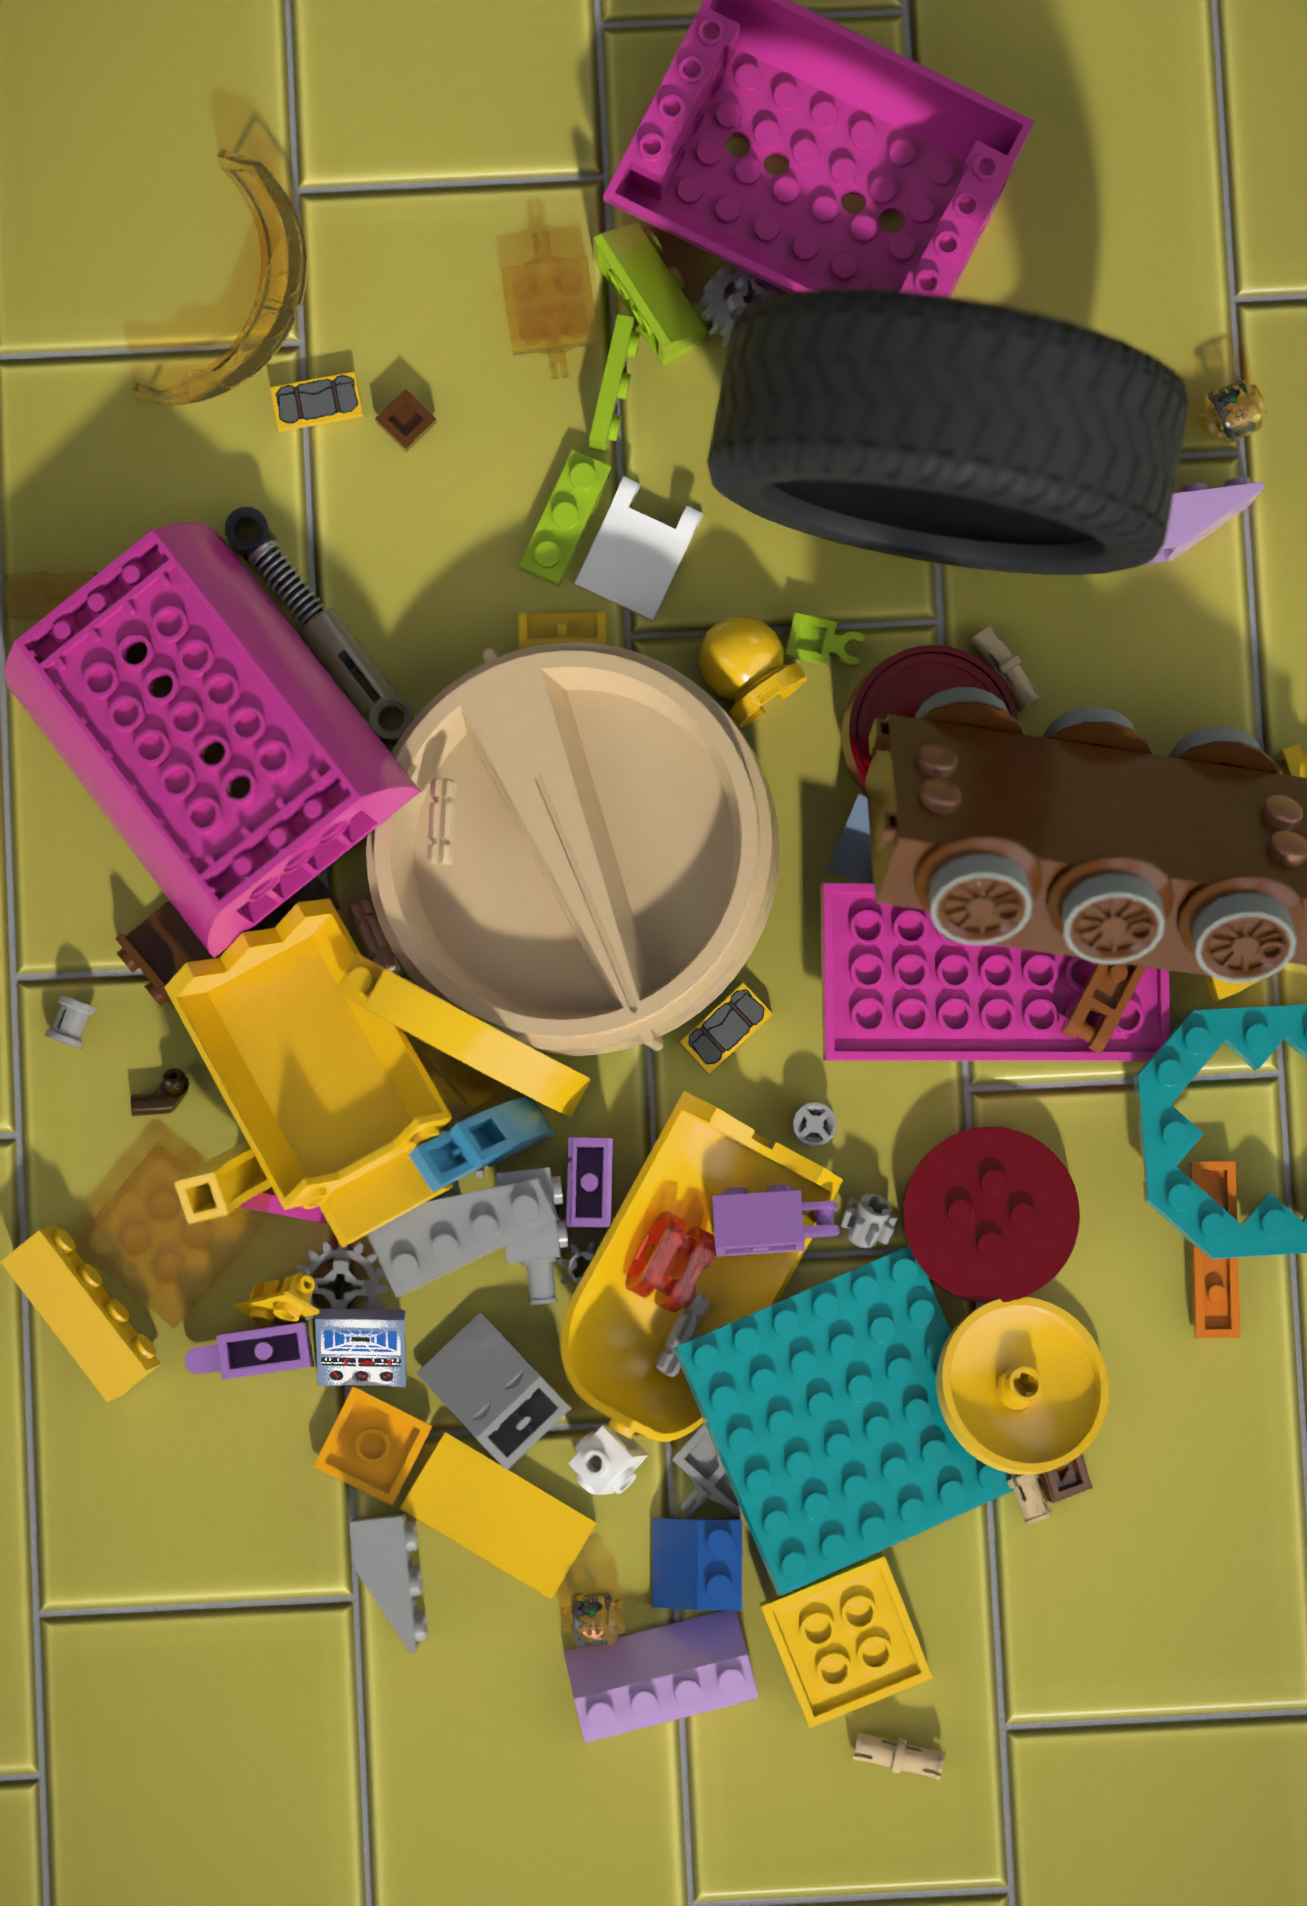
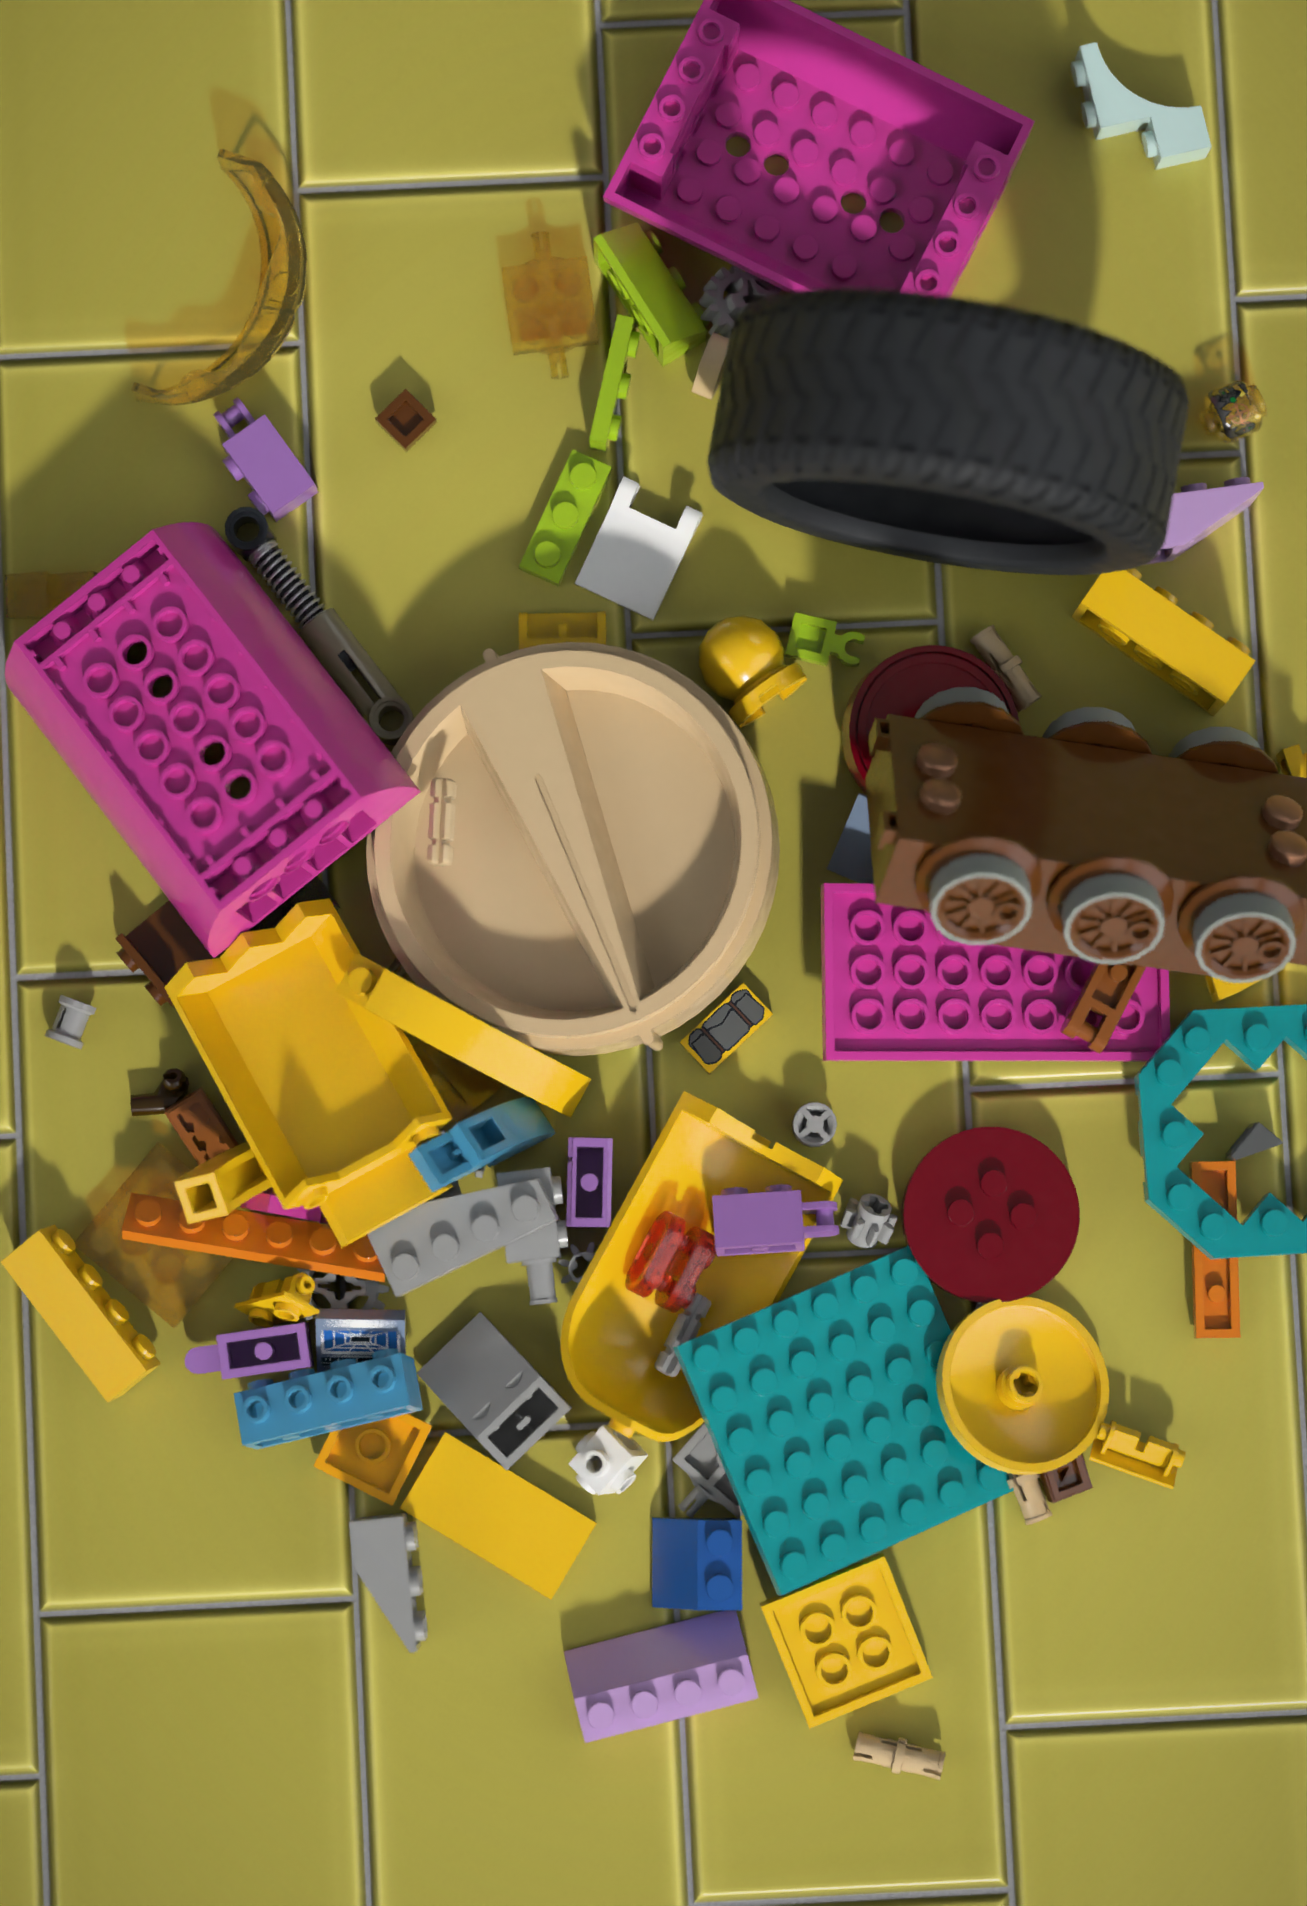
tile [270,371,363,432] -> none
tan axle [349,900,400,974] -> none
clear yellow head [561,1588,625,1648] -> none
none -> orange plate [122,1193,386,1282]
none -> dark orange plate [164,1087,240,1165]
none -> medium lavender brick [213,397,318,522]
none -> dark azure brick [234,1348,423,1450]
none -> tan beam [691,332,729,400]
none -> light aqua arch [1071,42,1211,170]
none -> yellow brick [1072,568,1256,716]
none -> yellow hinge [1089,1420,1186,1489]
none -> dark grey slope [1225,1122,1283,1161]

